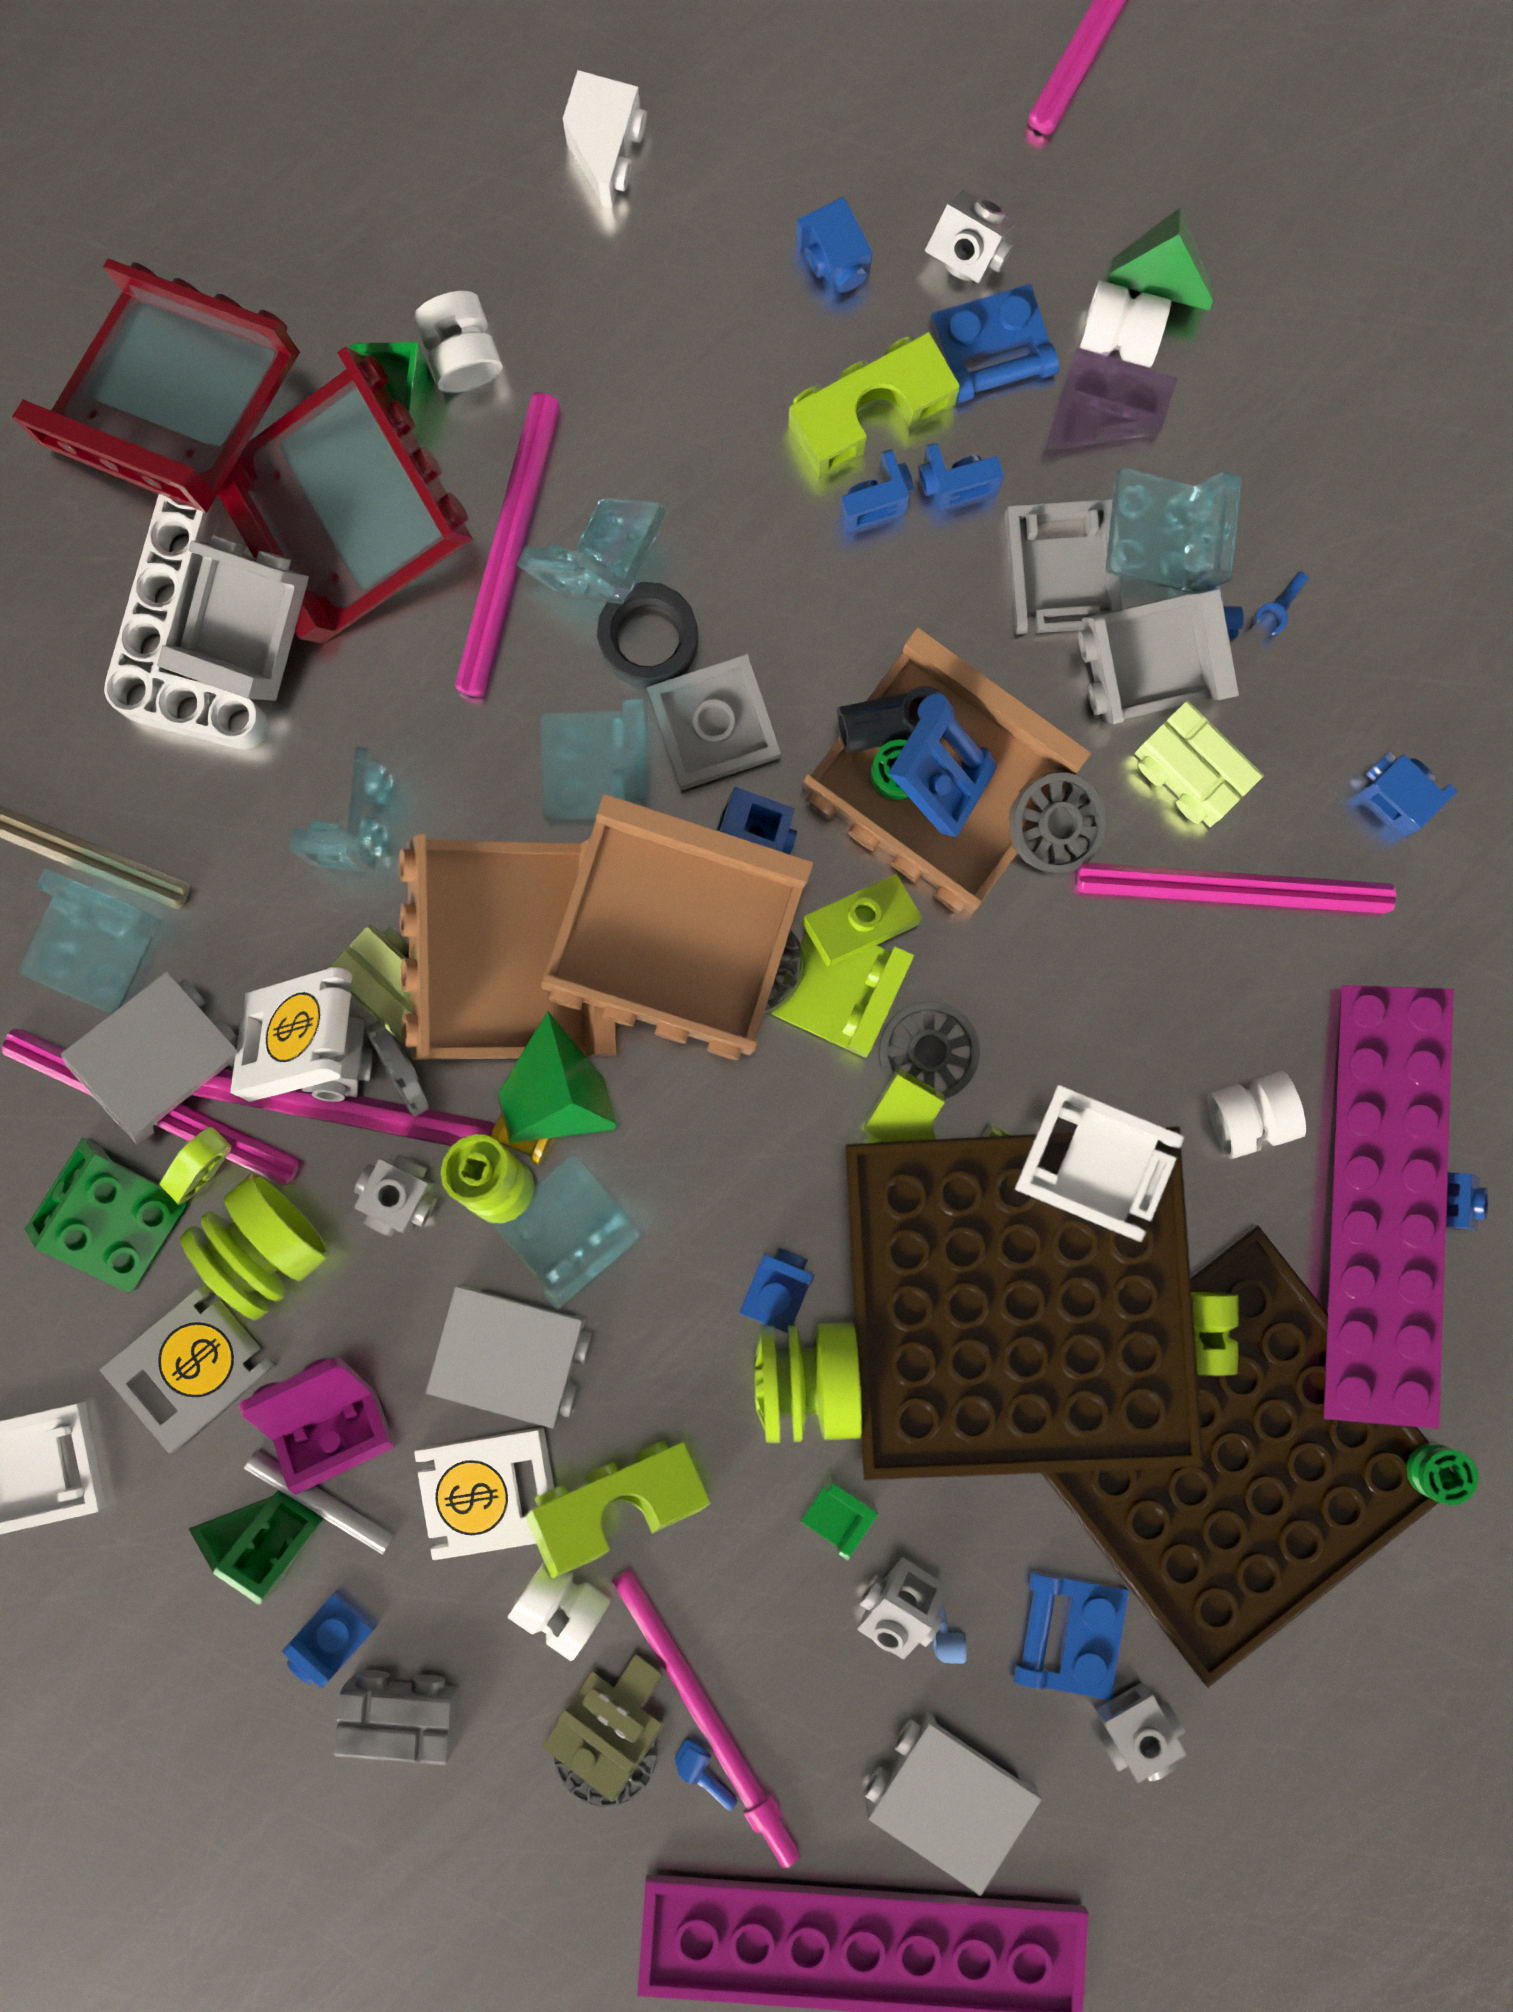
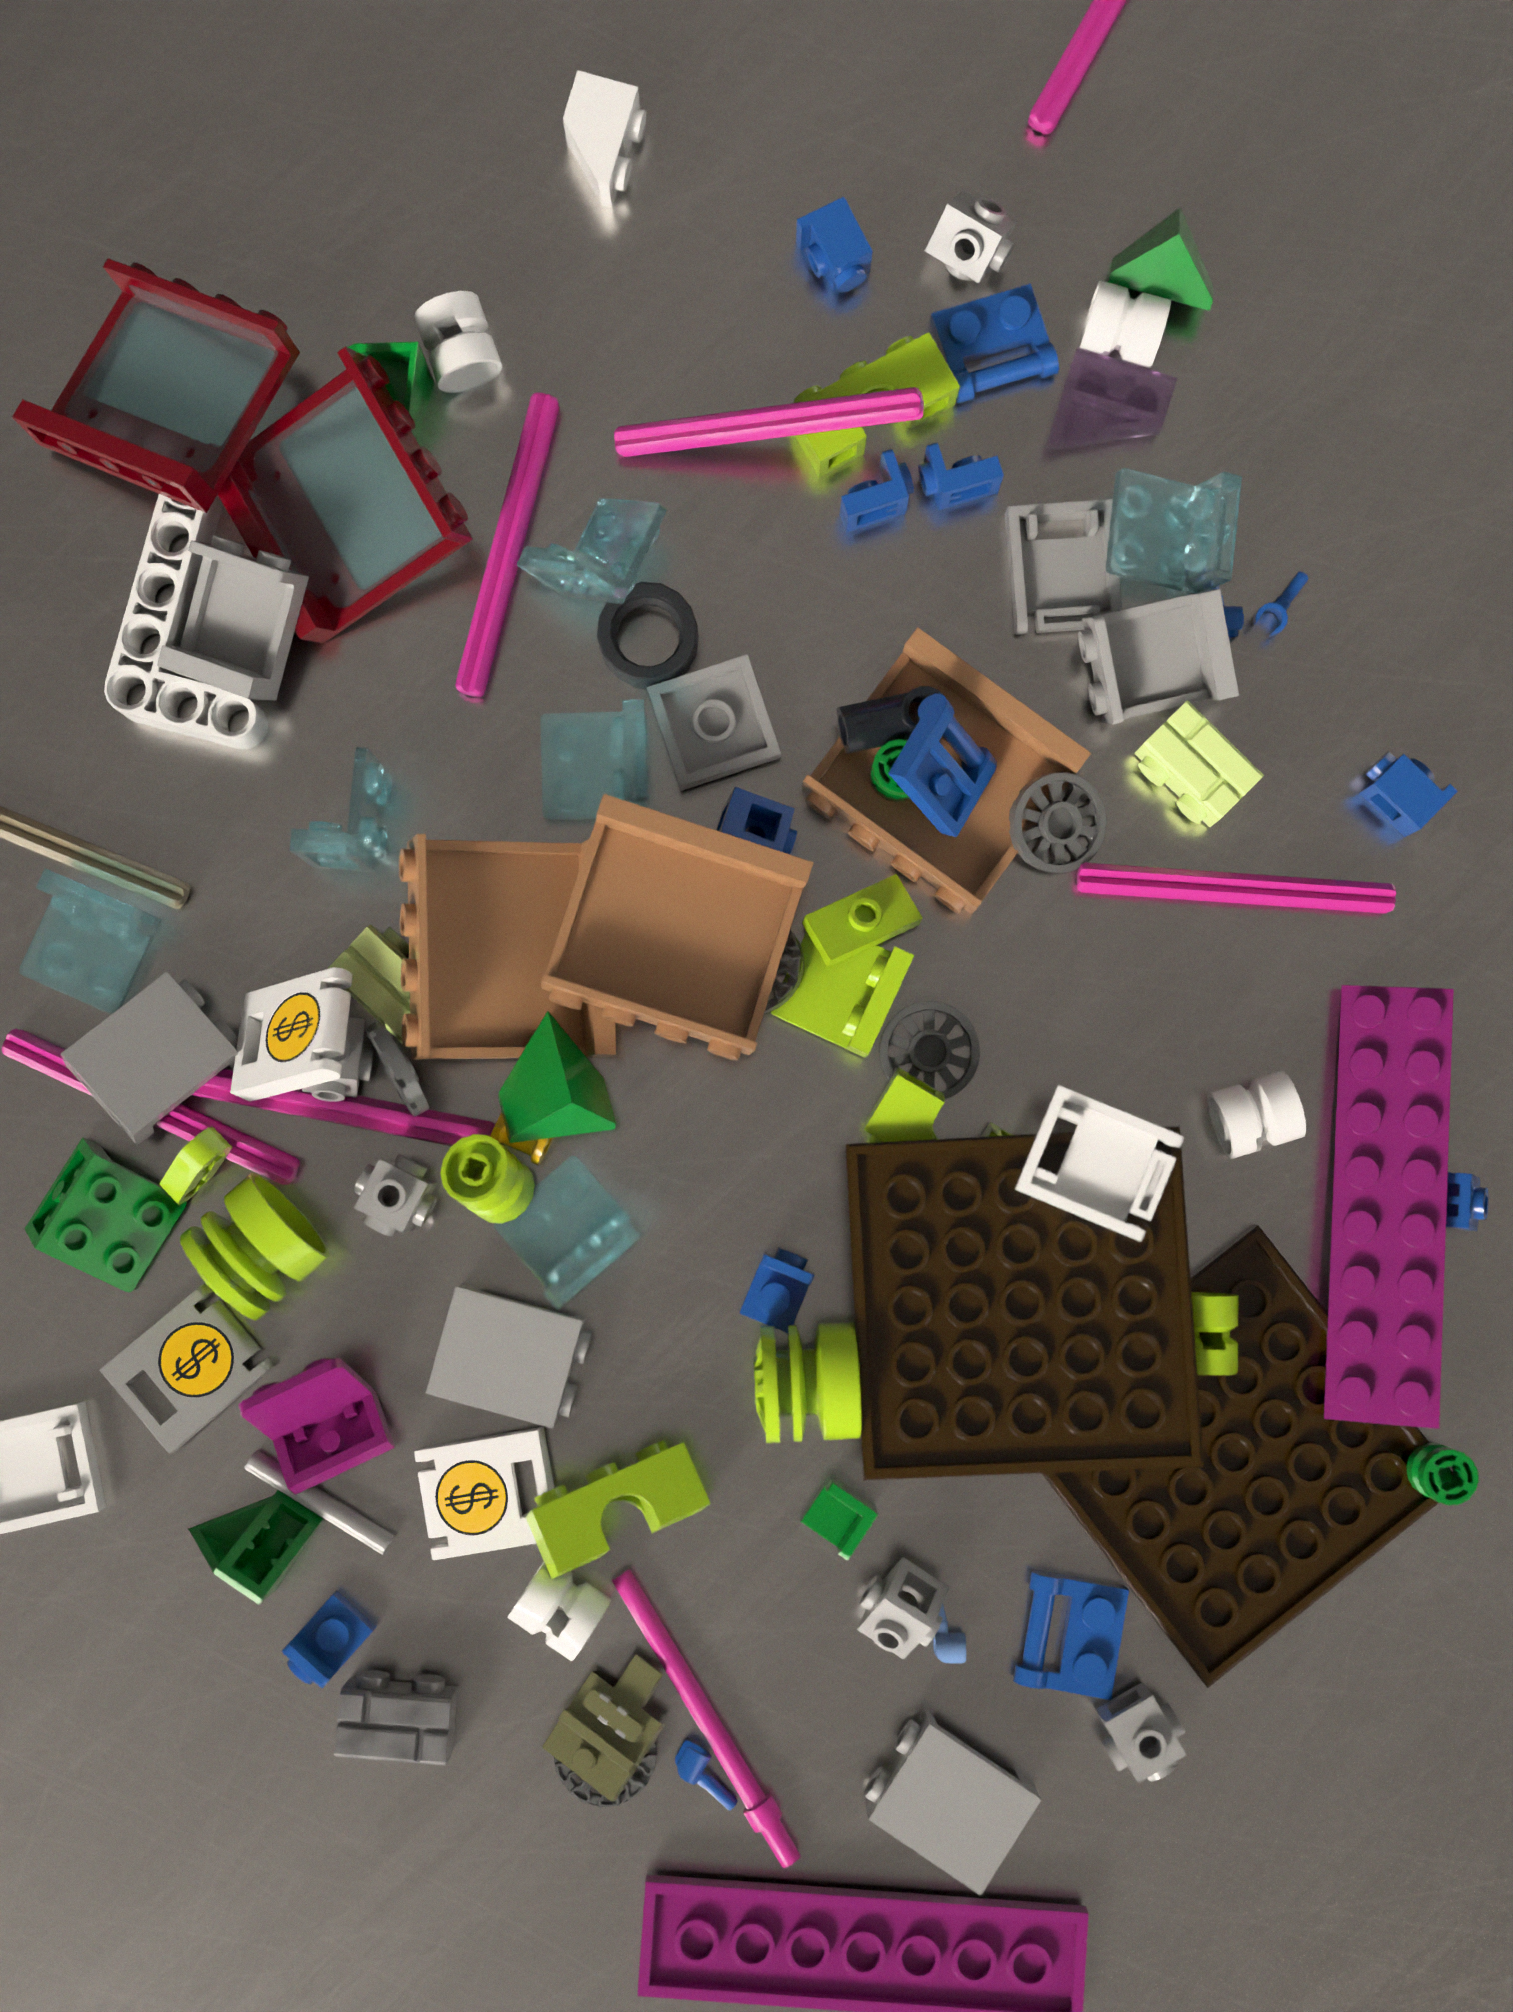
none -> axle [614,387,924,457]

